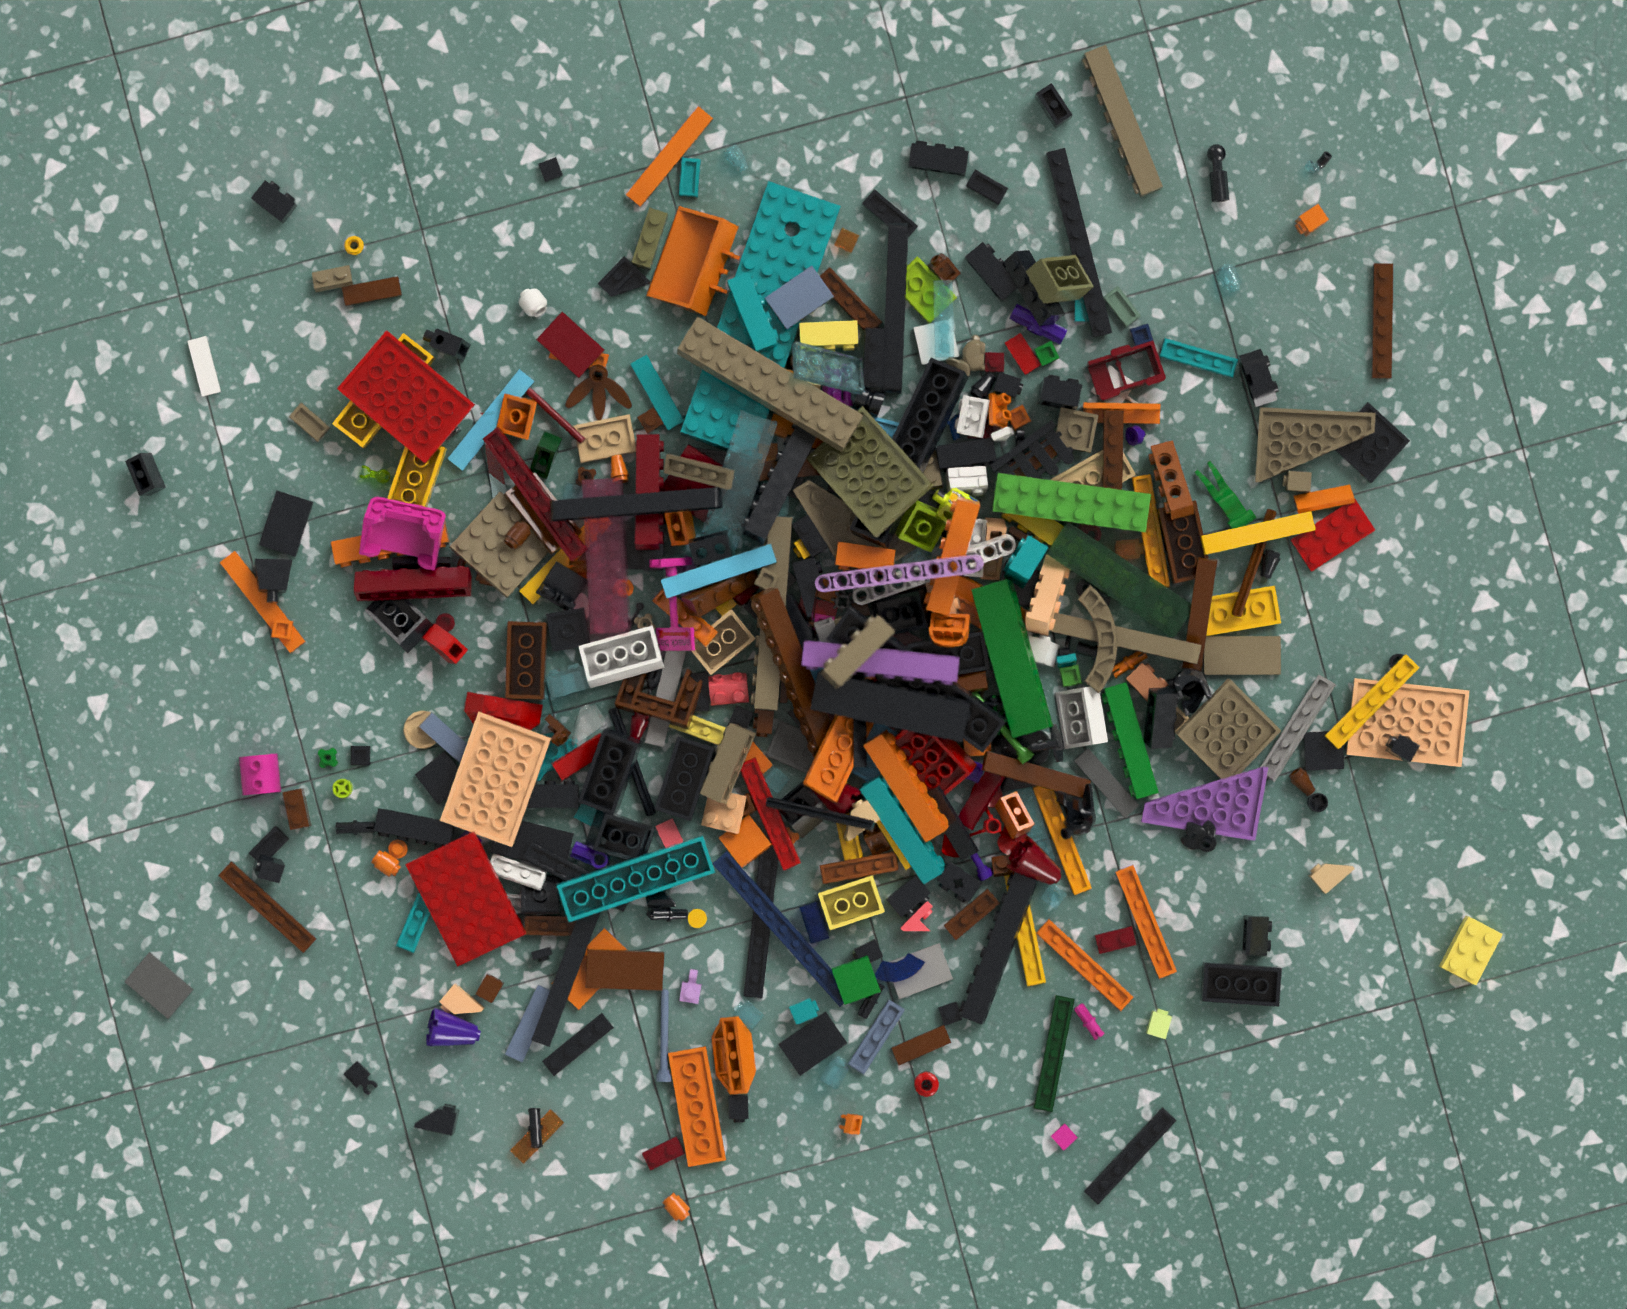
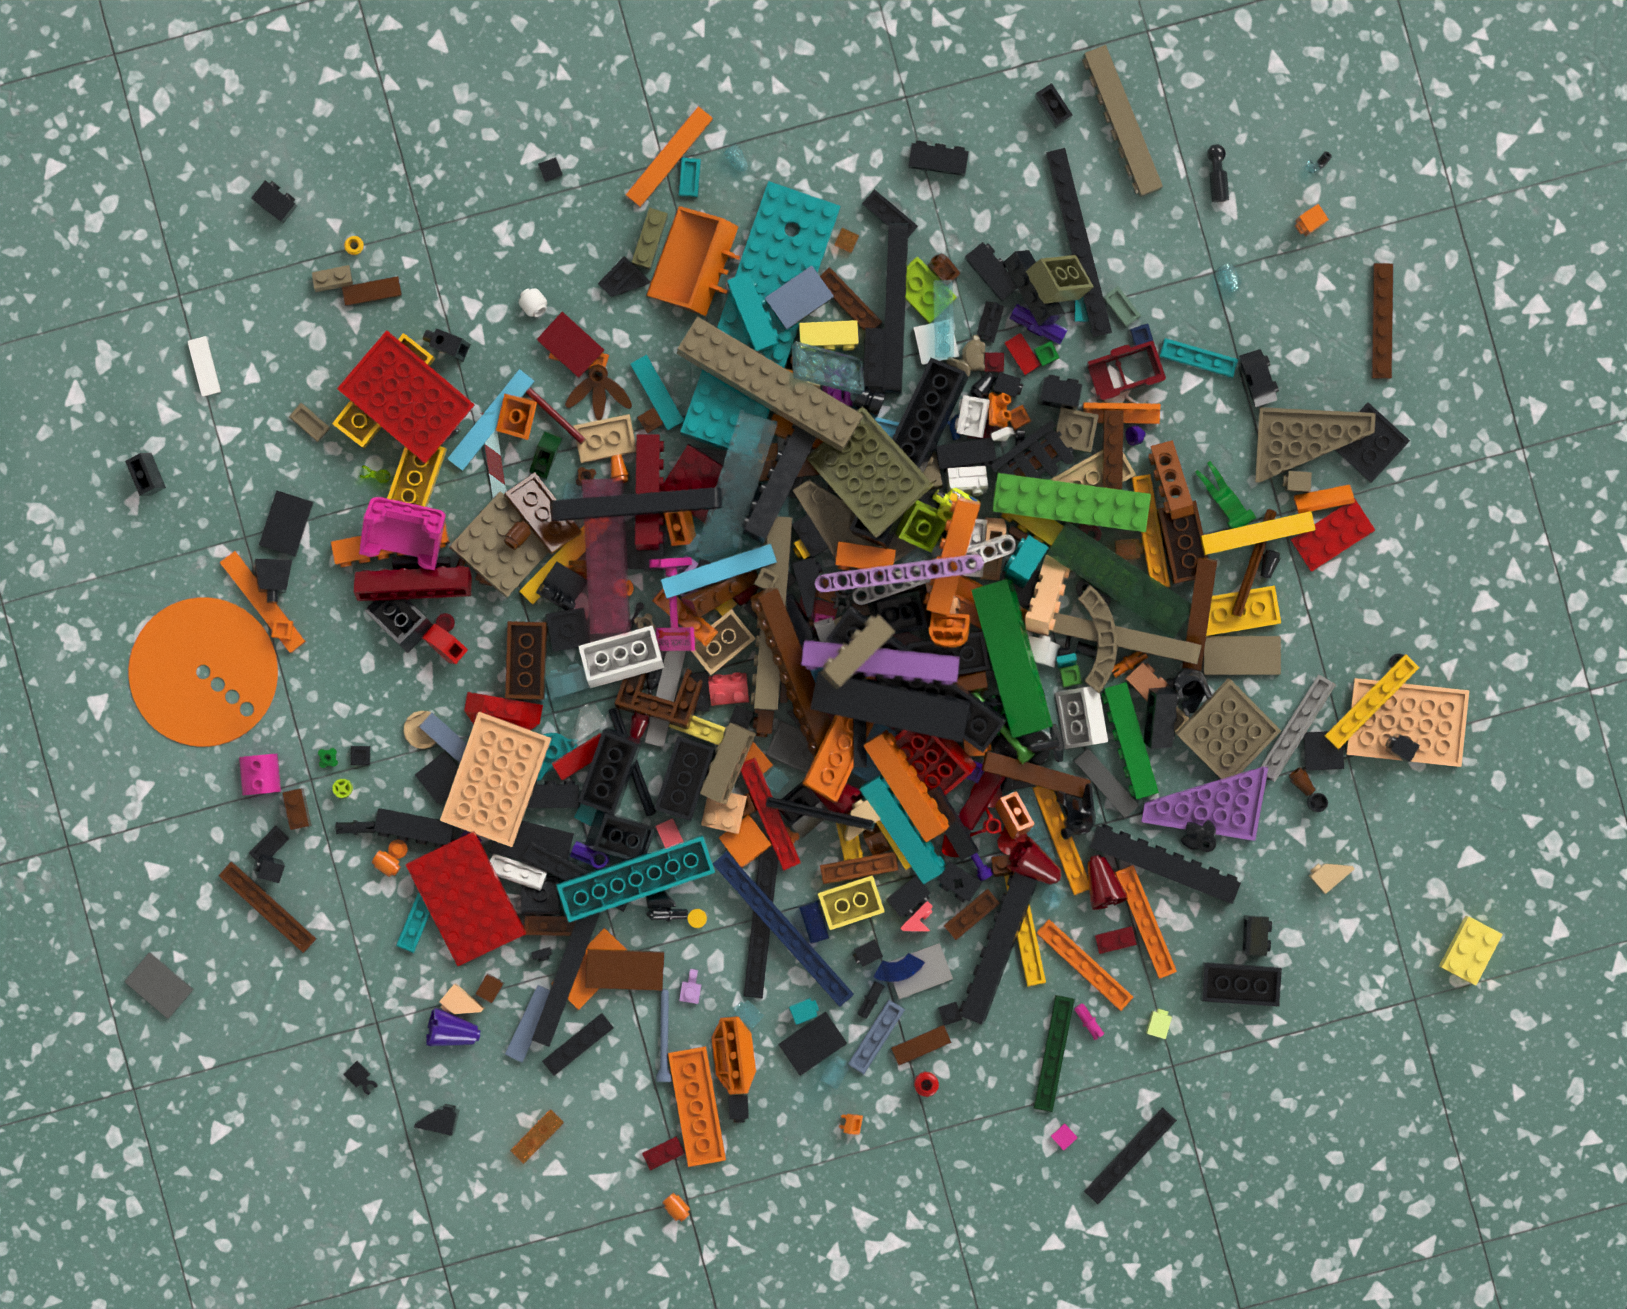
dark red plate [483,427,588,561] -> none
black pin [528,1108,543,1148] -> none
reddish brown bracket [545,714,571,747] -> none
dark tan plate [664,454,734,489] -> none
black brick [689,530,733,566] -> none
green tile [831,956,881,1005] -> none
black tile [966,169,1008,205] -> none
none -> orange piece [129,597,278,747]
none -> black hinge [976,301,1004,343]
none -> dark red cone [1087,855,1128,910]
none -> black brick [1089,823,1241,904]

